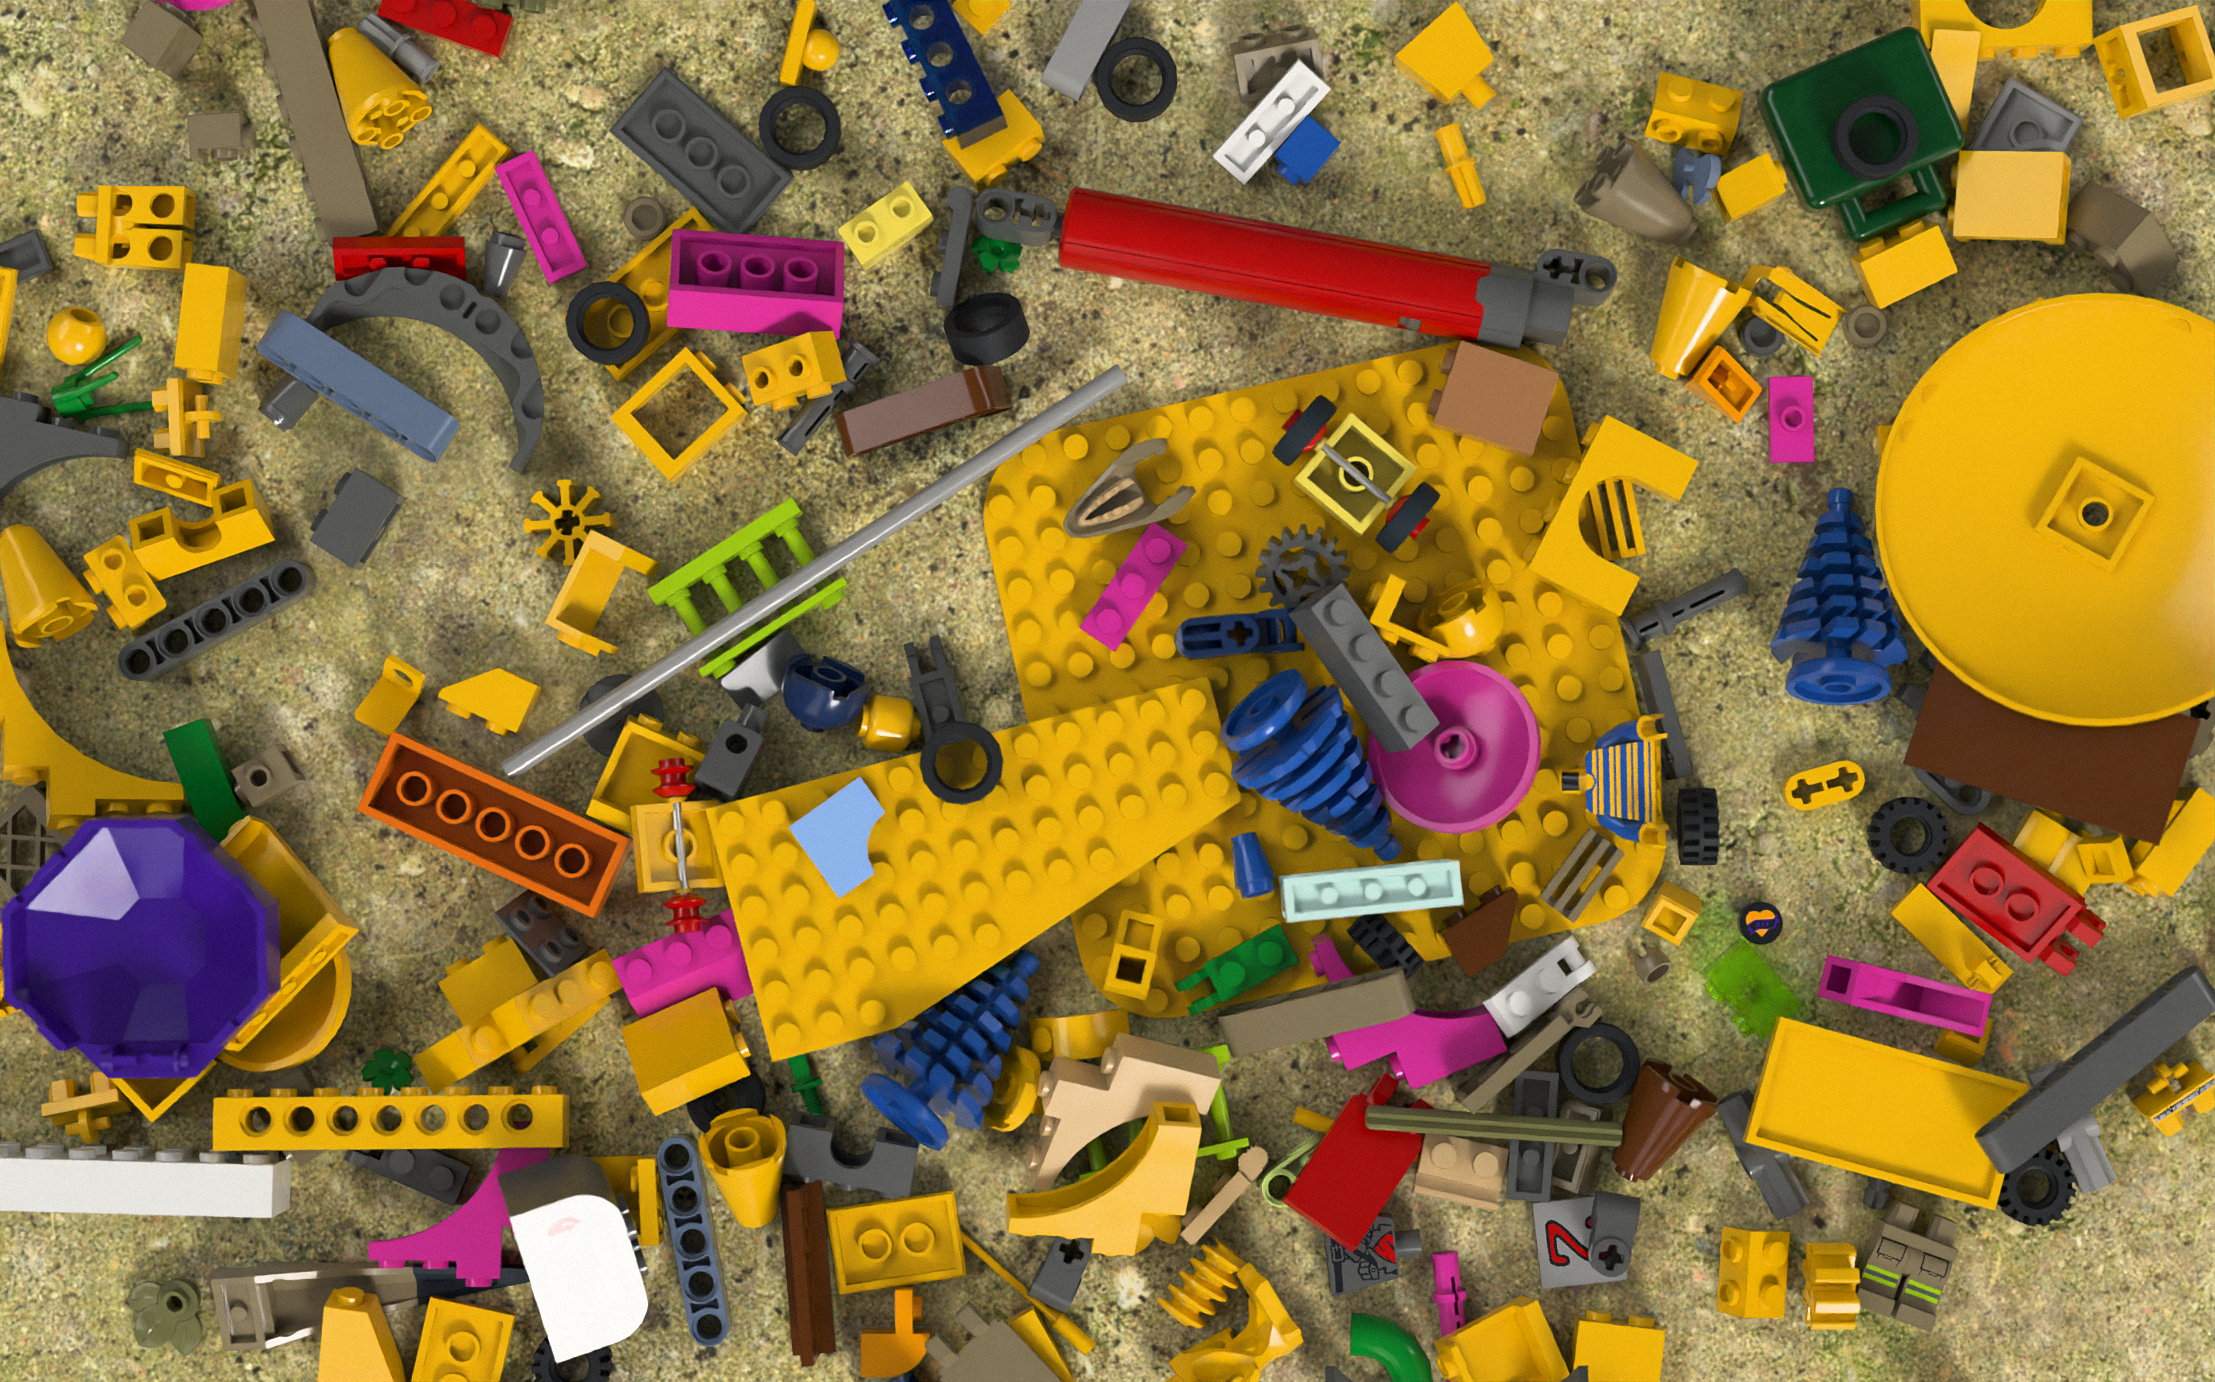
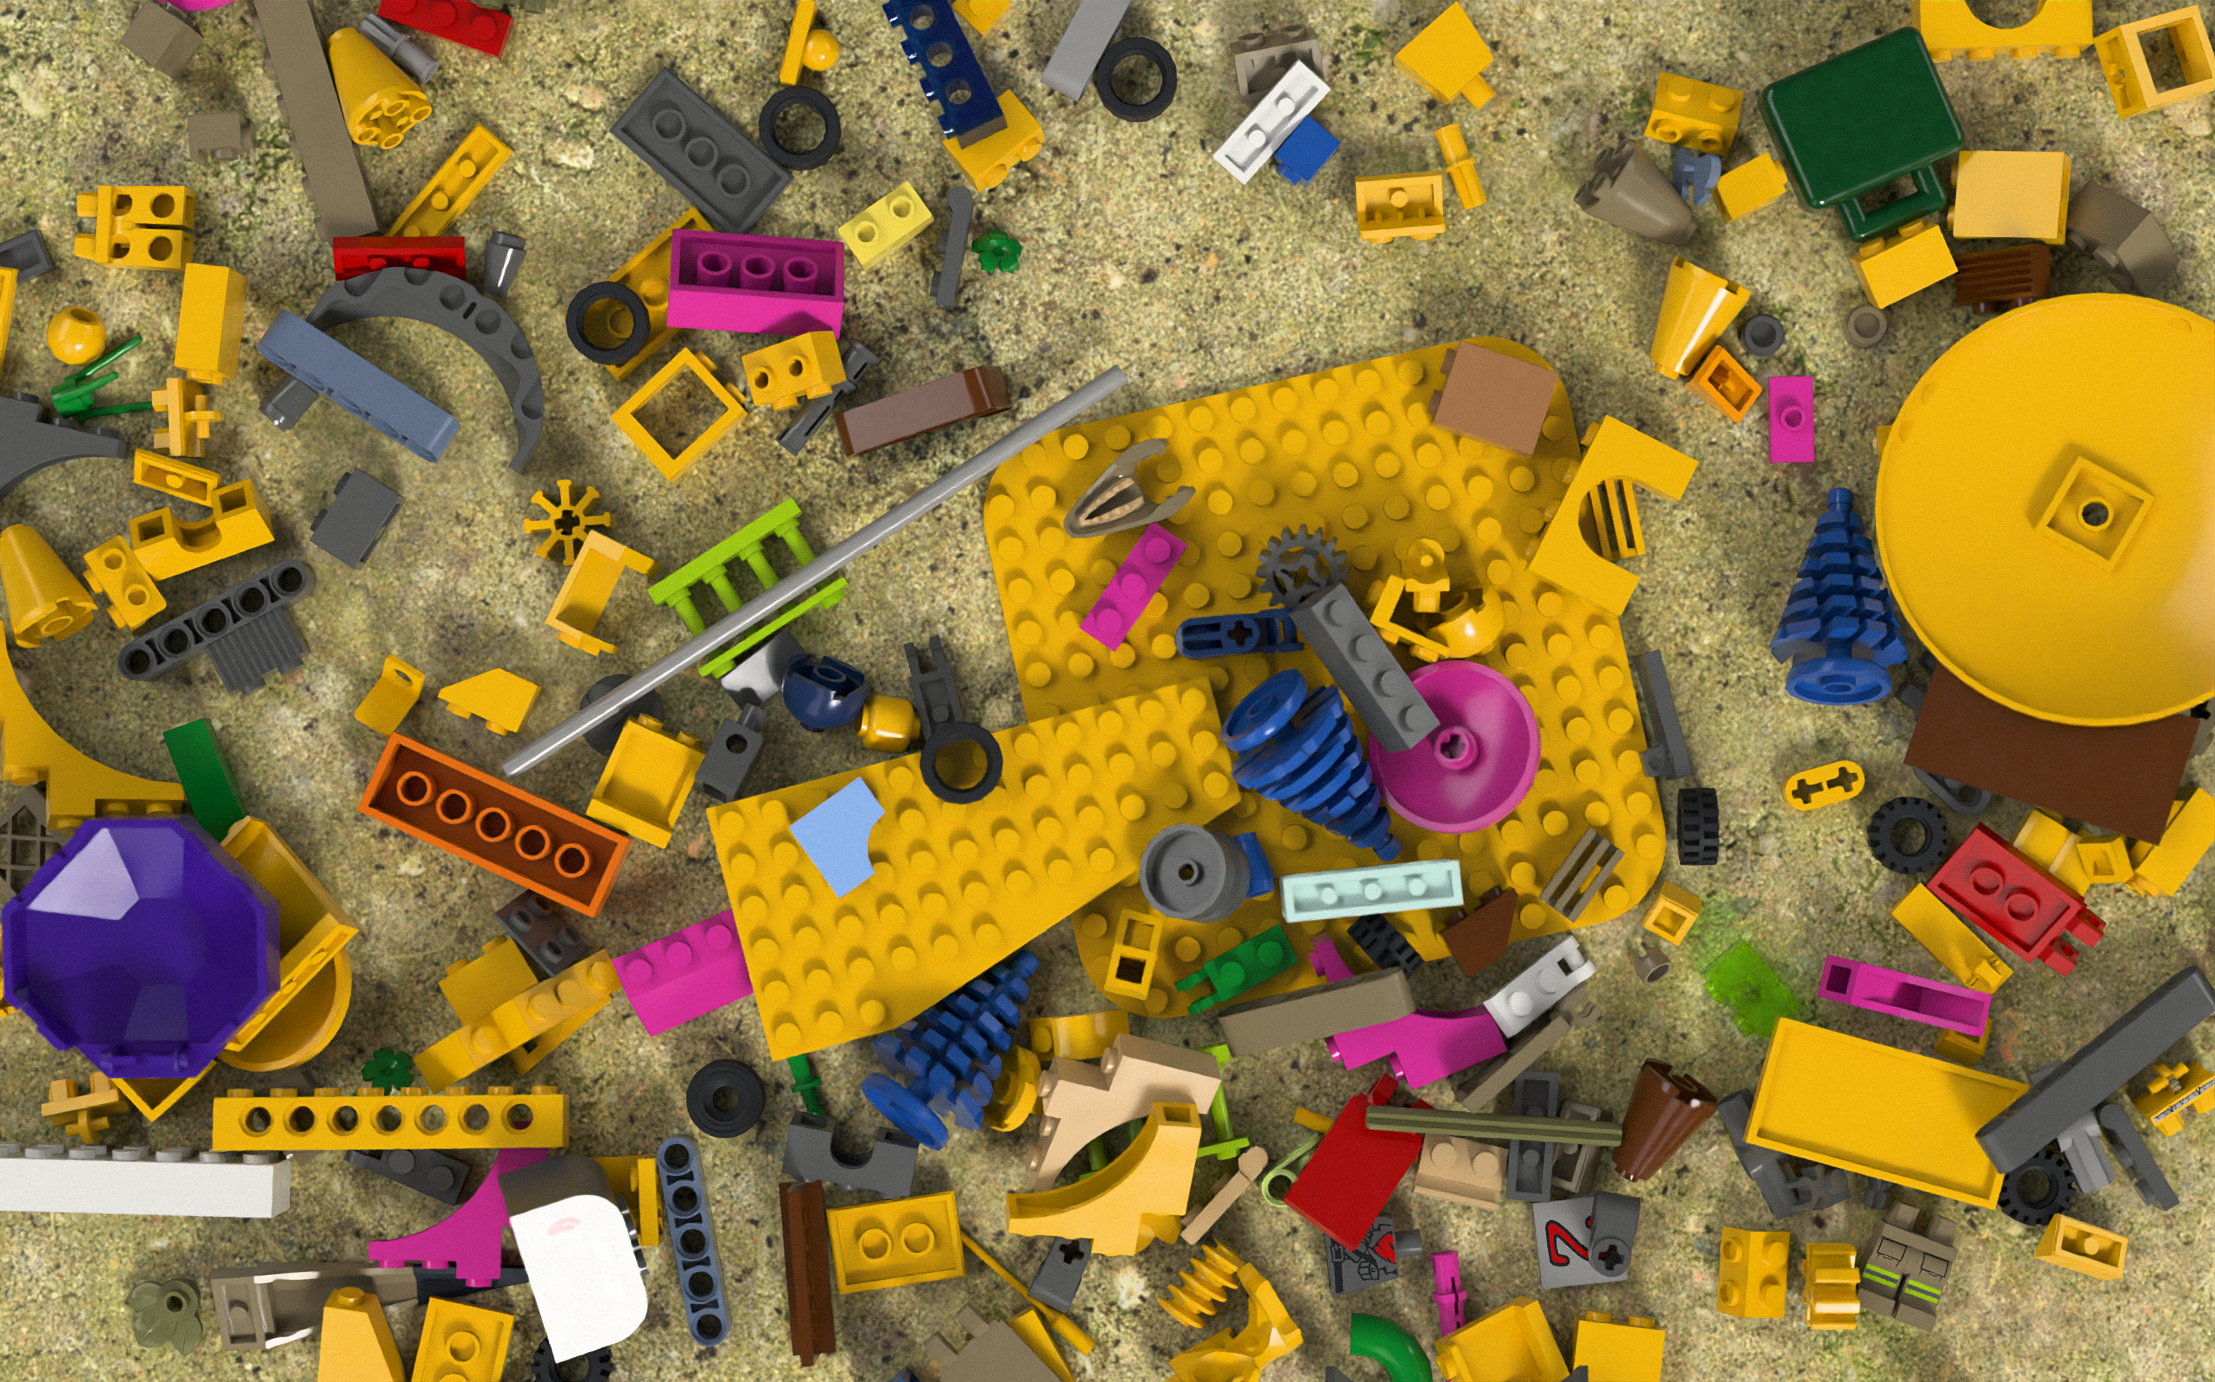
dark tan brick [231,744,306,808] -> none
dark pink plate [495,150,590,286] -> none
yellow brick [621,987,752,1116] -> none
dark tan tile [623,196,668,241] -> none
yellow plate [630,758,726,934] -> none
yellow cone [699,1108,787,1228] -> none
light orange brick [861,1285,932,1378] -> none
black tyre [943,292,1030,366] -> none
red piece [976,187,1617,351] -> none
brick [1272,395,1441,553] -> none
black tyre [1555,1021,1640,1104] -> none
torso [1562,713,1669,849] -> none
dark grey pin [1617,568,1748,652] -> none
black tile [1737,901,1783,945] -> none
yellow piece [1740,264,1848,358] -> none
black tyre [1830,94,1919,181] -> none
yellow sticker [1931,29,1981,147] -> none
light grey tile [1966,76,2084,152] -> none
none -> dark grey brick [204,607,311,697]
none -> dark grey wheel [1139,823,1251,924]
none -> yellow bracket [1354,170,1446,243]
none -> yellow hips [1400,537,1450,612]
none -> dark grey plate [1785,1162,1851,1212]
none -> reddish brown brick [1953,244,2051,315]
none -> yellow slope [2034,1213,2129,1280]
none -> dark grey plate [2091,1100,2180,1211]

